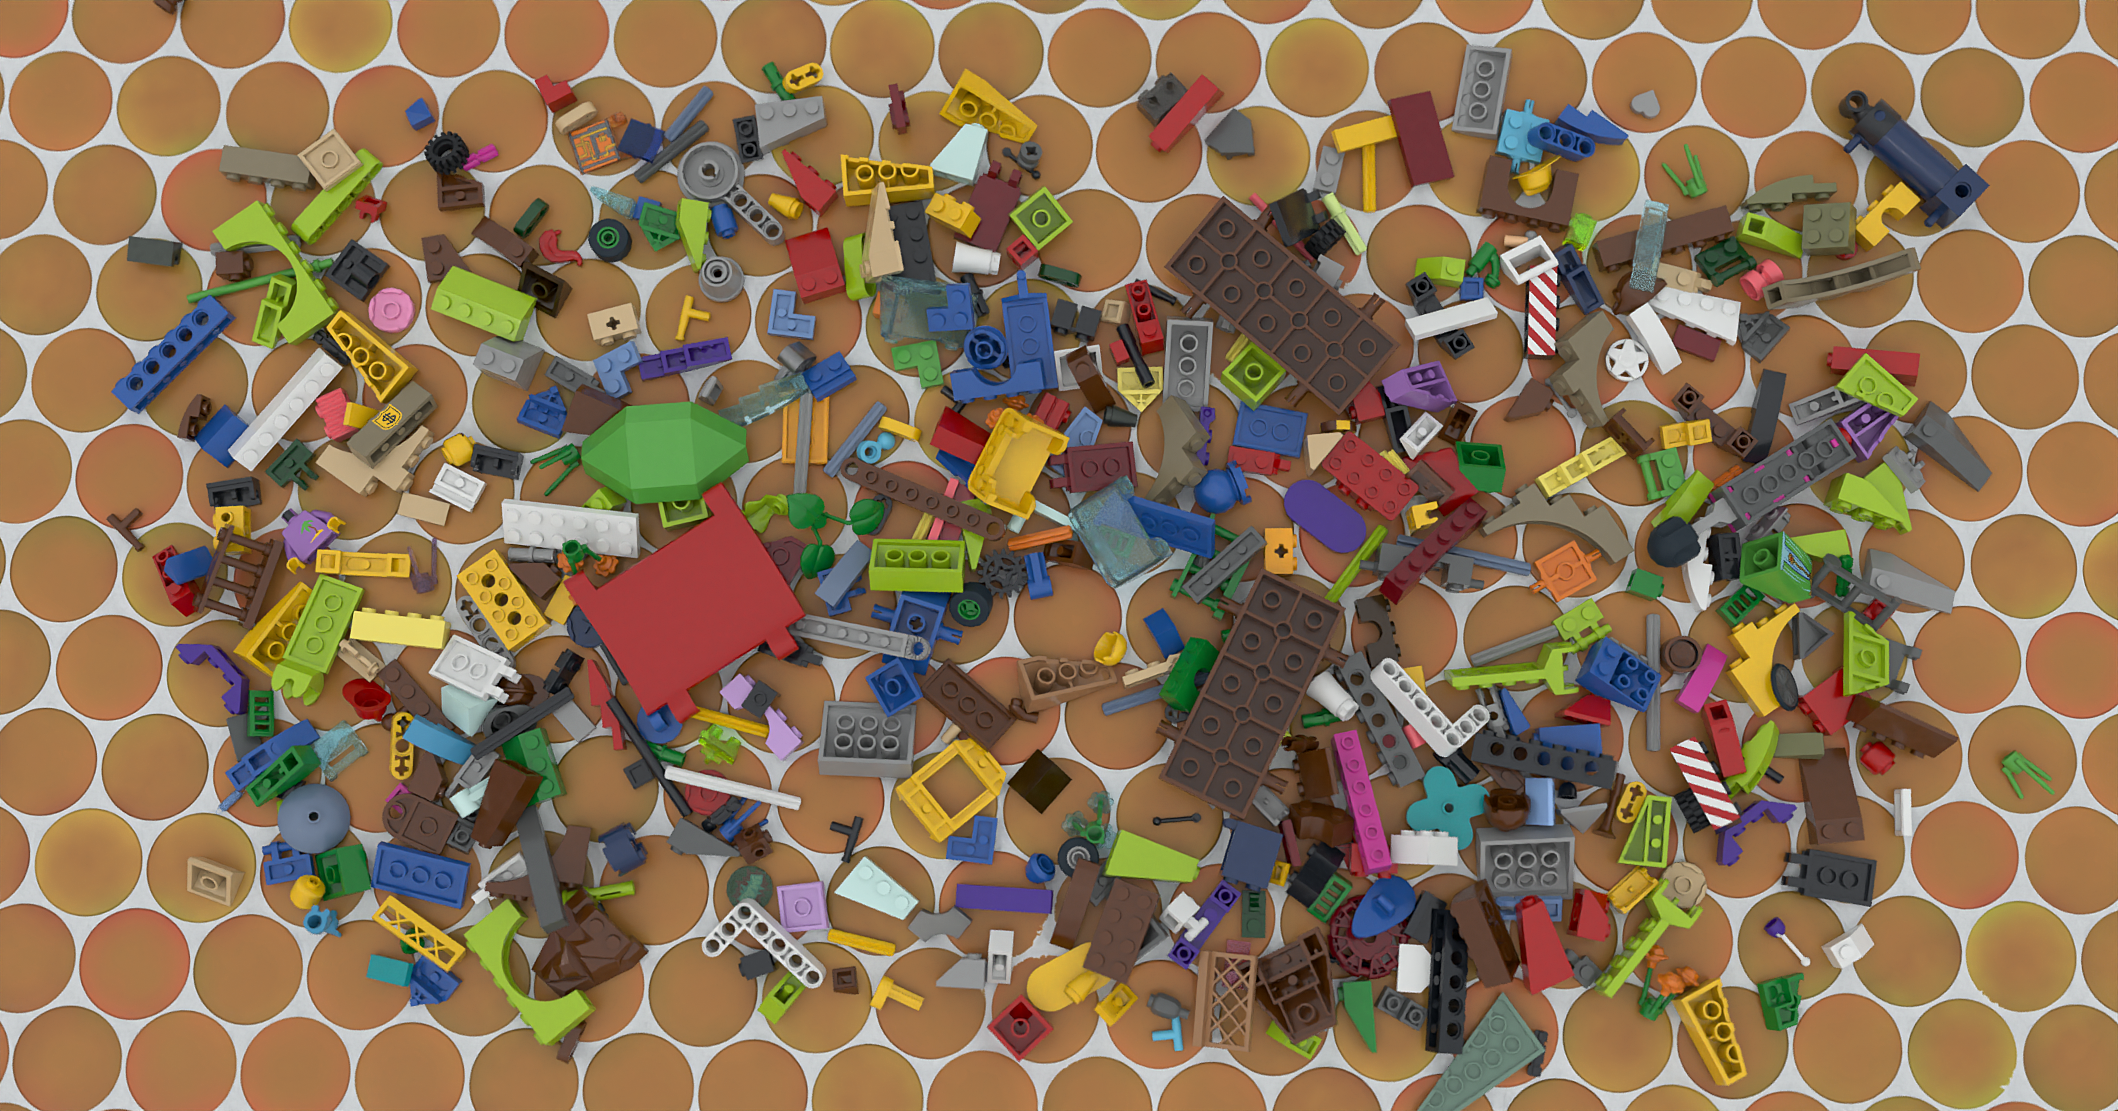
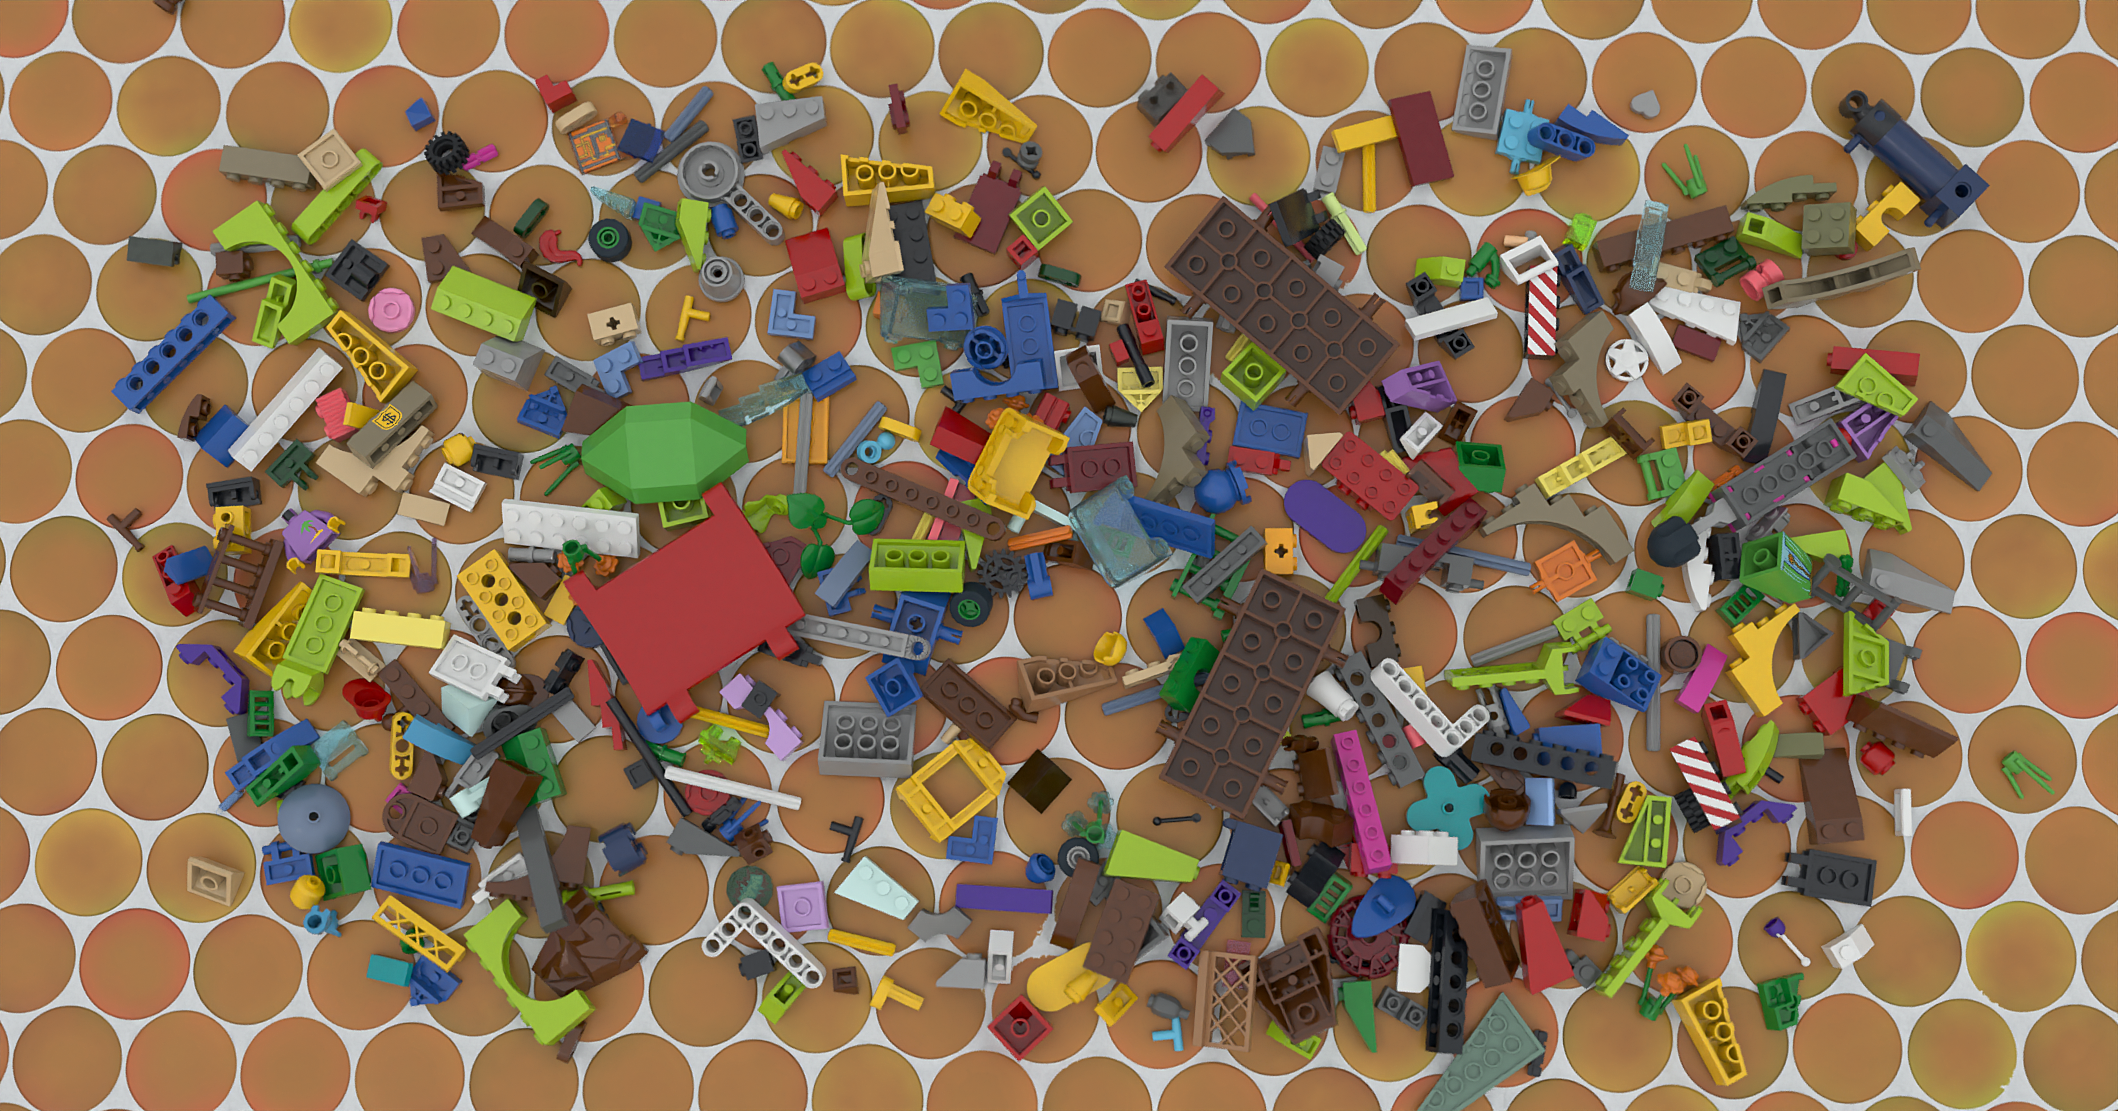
black axle [313,329,351,365] -> none
light aqua slope [930,123,988,186] -> none
white plant [952,241,1001,275] -> none
piece [1320,420,1357,435] -> none
reddish brown arch [1476,155,1579,233] -> none
dark grey wheel [1771,663,1799,711] -> none

